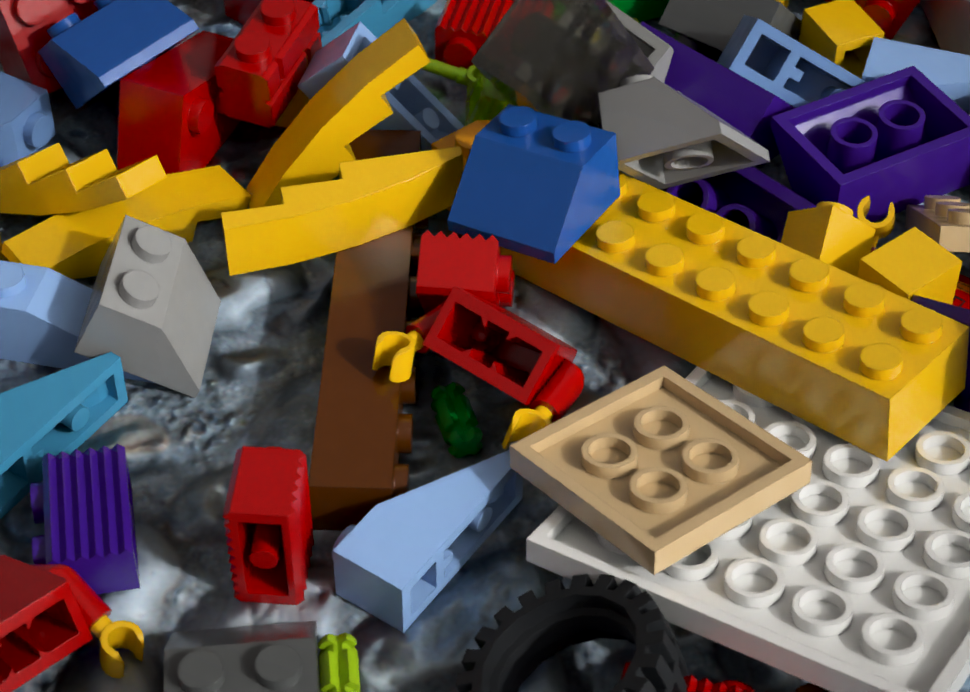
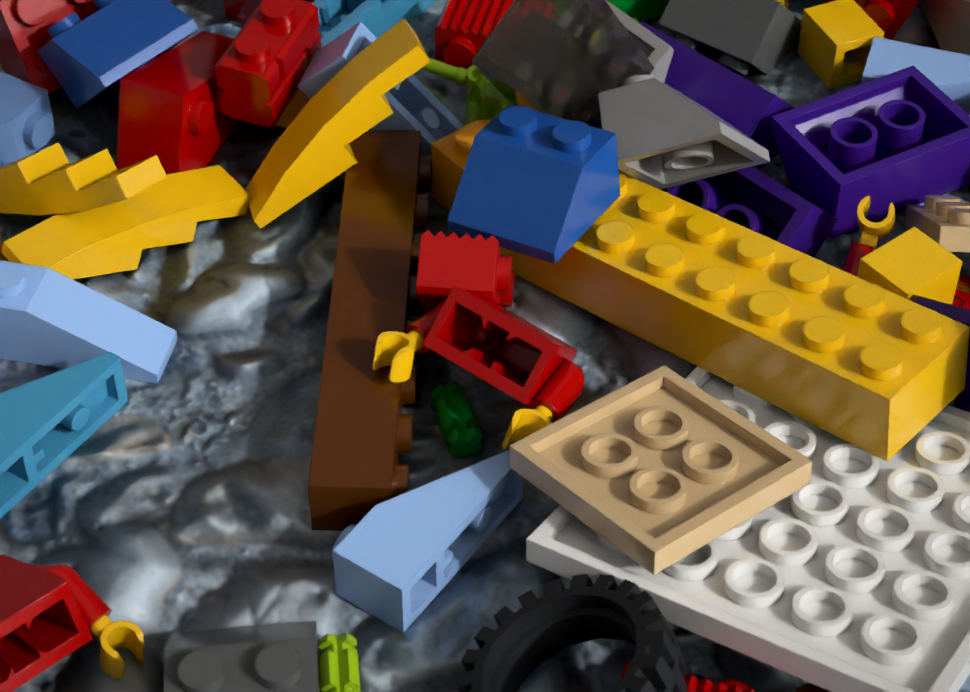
dark purple brick [30,444,140,594] -> none
light grey slope [74,215,221,398] -> none
yellow slope [221,146,463,276] -> none
red brick [222,446,314,605] -> none
medium blue slope [716,15,866,108] -> none
yellow brick [781,201,876,277] -> none

